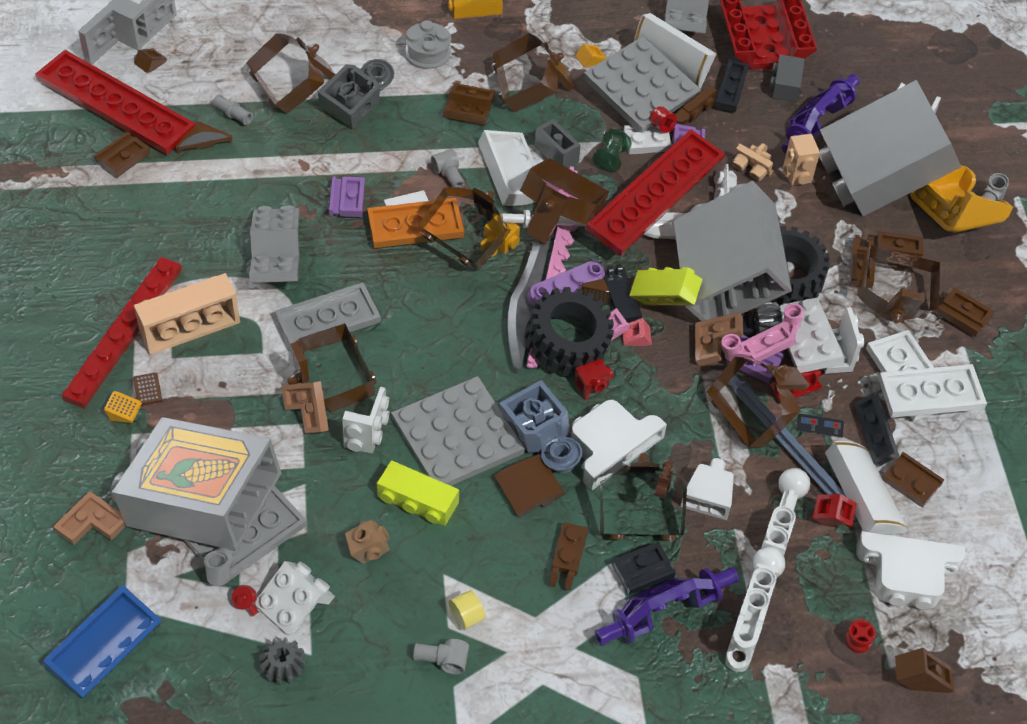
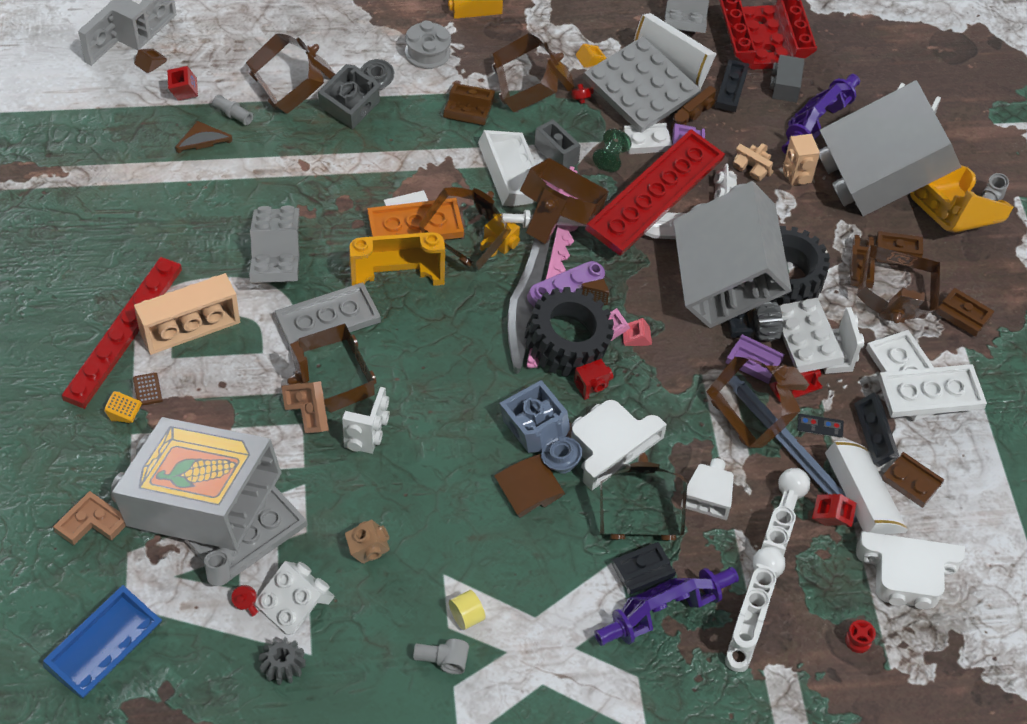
red plate [35,50,196,155] -> none
reddish brown plate [94,132,151,177] -> none
medium lavender plate [329,176,365,217] -> none
neon yellow brick [377,460,459,526] -> none
light grey plate [391,376,525,486] -> none
light grey pin [431,149,465,188] -> none
reddish brown hinge [549,522,588,591] -> none
black hinge [603,264,642,323] -> none
neon yellow brick [629,267,703,305] -> none
red wheel [650,106,677,133] -> none
copper piece [655,460,674,498] -> none
nougat plate [695,312,743,366] -> none
bright pink plate [722,303,803,364] -> none
reddish brown slope [894,648,954,693] -> none
none -> red brick [167,66,198,101]
none -> light orange windscreen [349,232,445,286]
none -> red piece [571,84,594,103]

